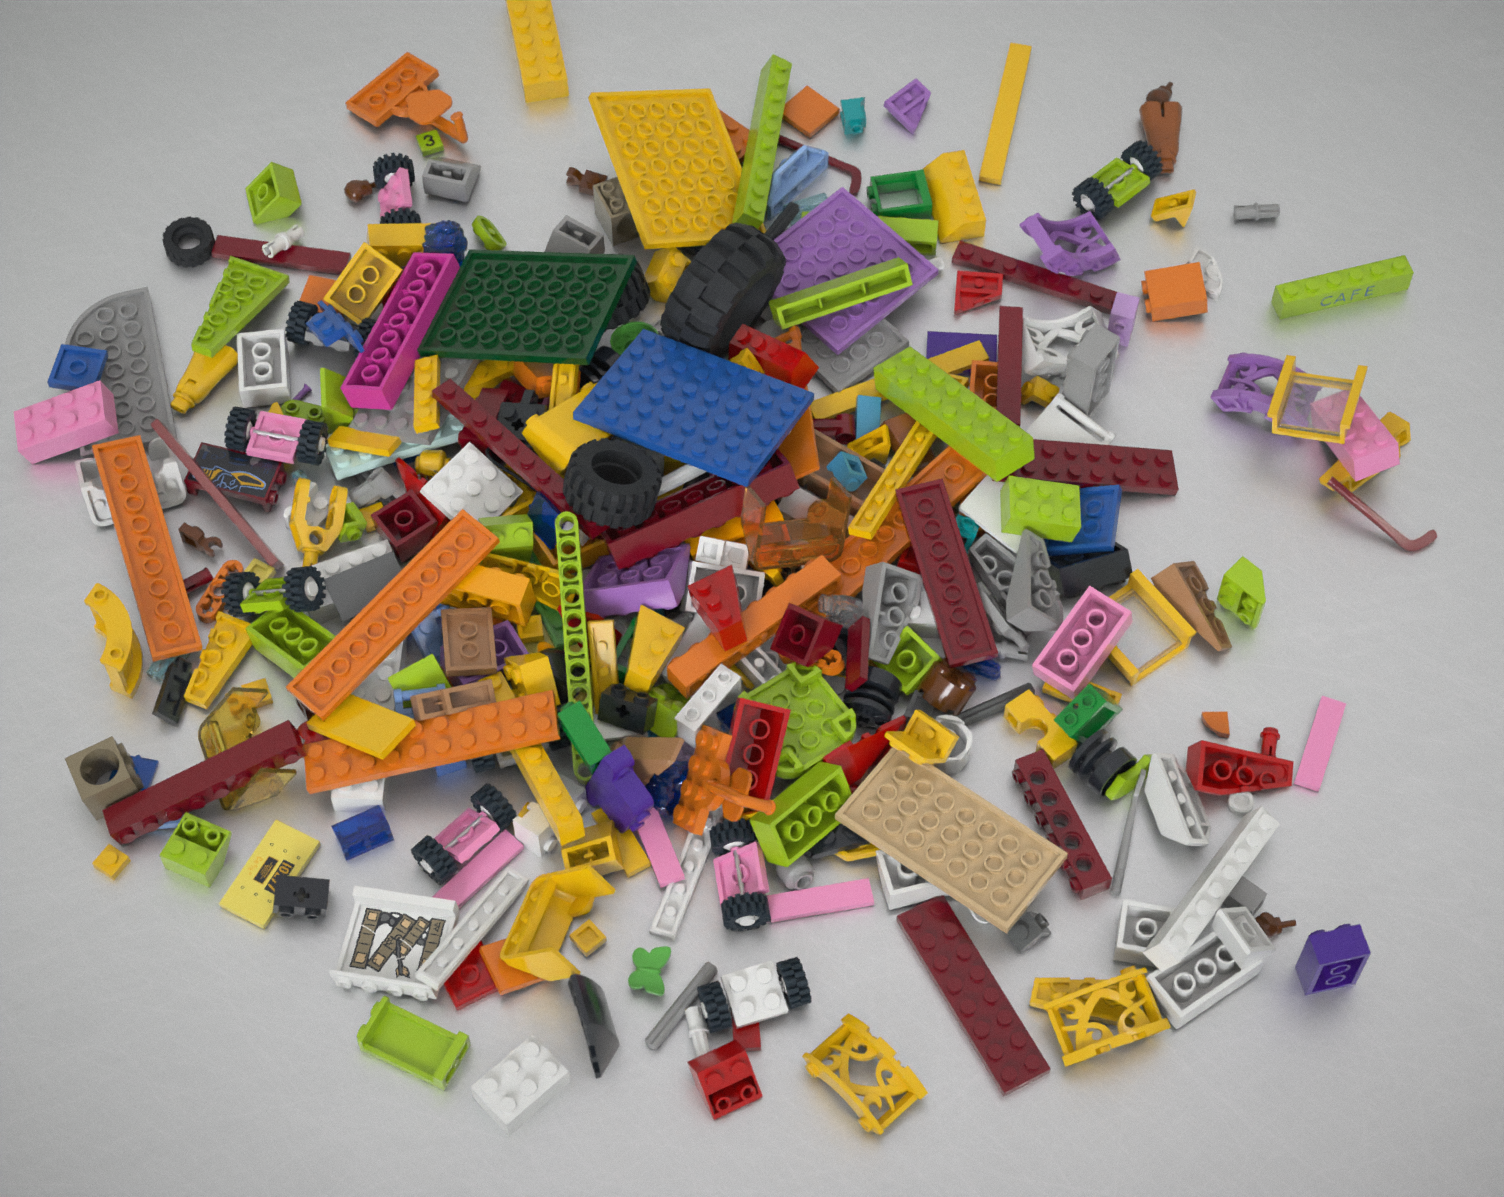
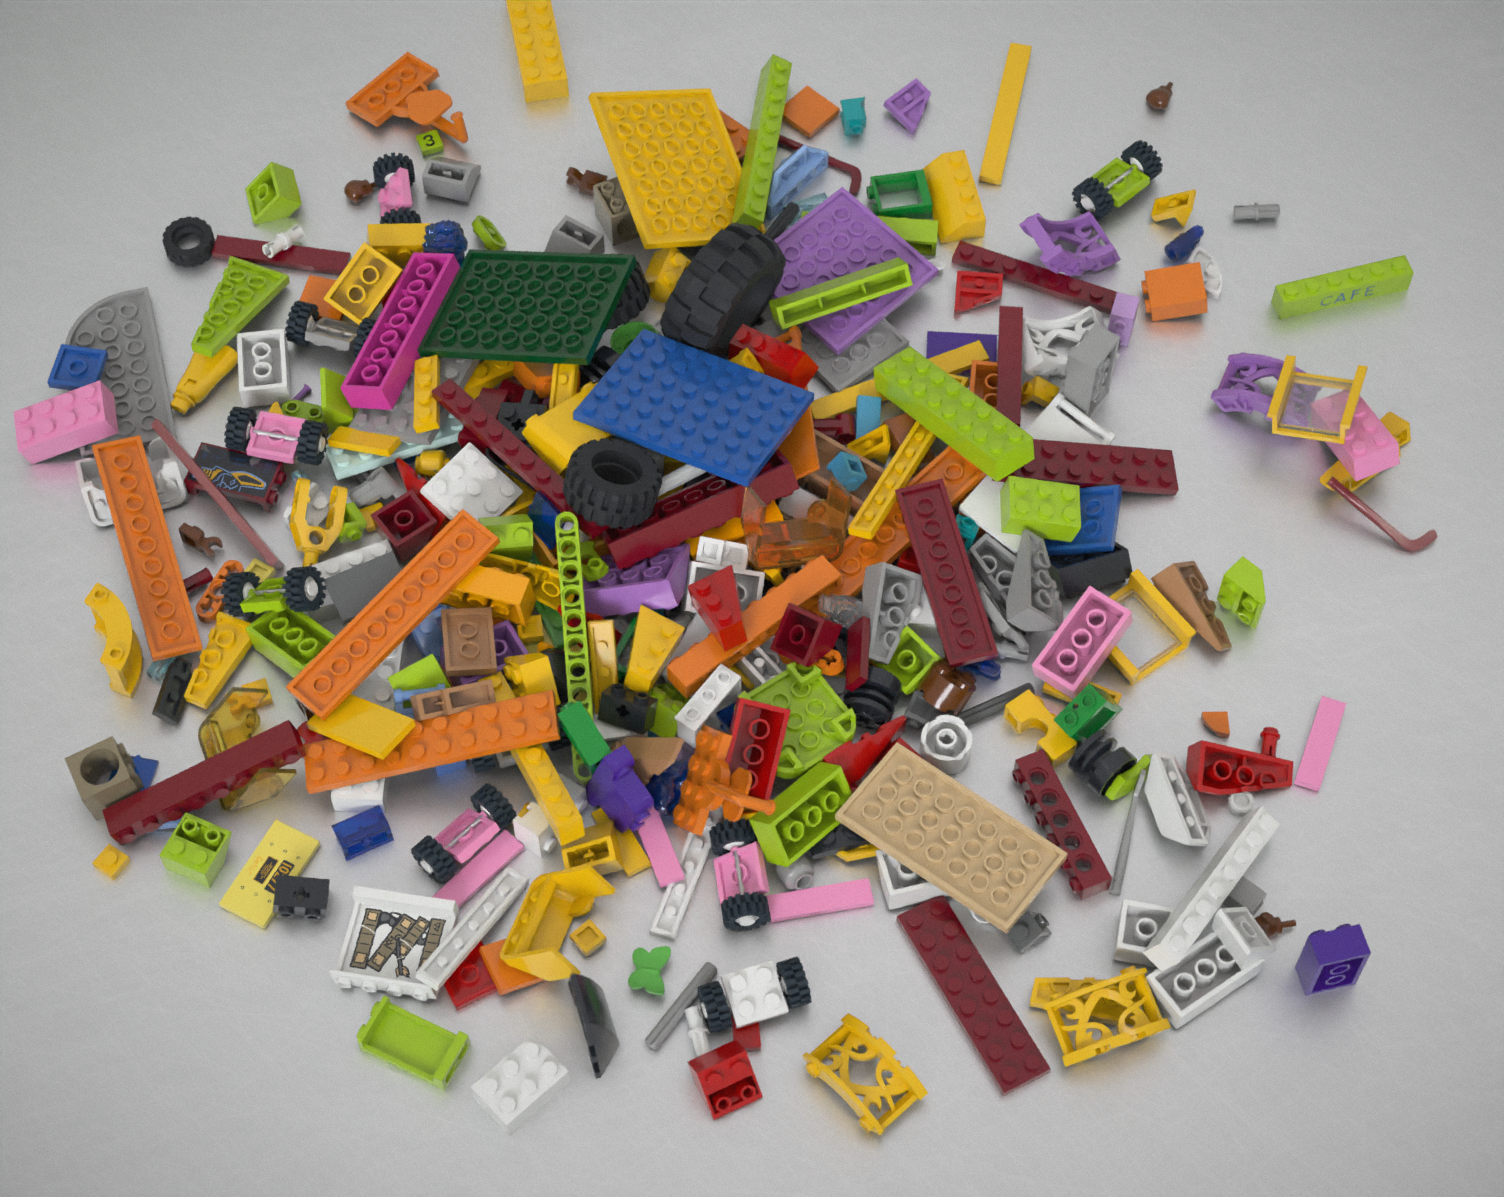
blue bracket [306,300,365,353] -> none
yellow bracket [884,710,959,765] -> none
dark orange piece [1139,101,1182,173] -> none
none -> lime piece [565,541,609,582]
none -> clear blue hinge [1164,225,1204,262]

